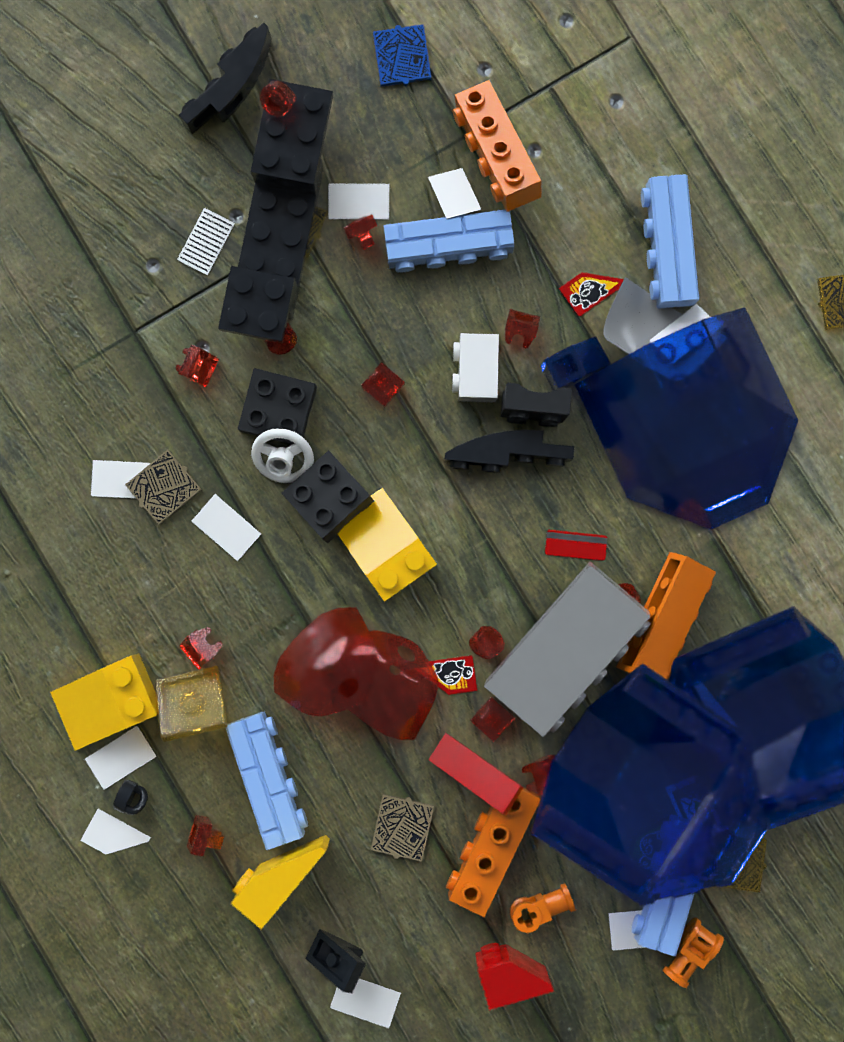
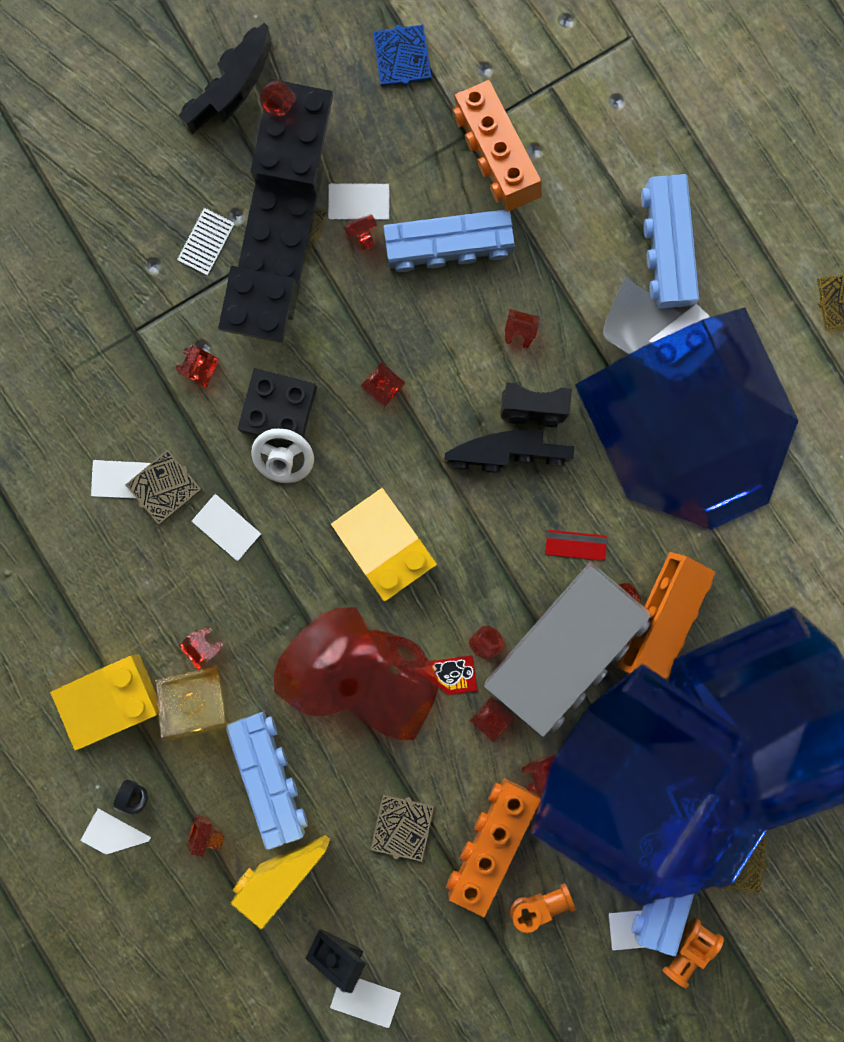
white sticker [85,726,157,790] -> none
clear red tile [264,322,297,355] -> none
black brick [282,450,374,544] -> none
white sticker [428,168,481,219] -> none
red tile [428,733,524,815] -> none
white brick [452,333,499,402] -> none
red slope [475,943,554,1010] -> none
clear blue slope [540,336,611,391] -> none
sticker [559,272,624,317] -> none

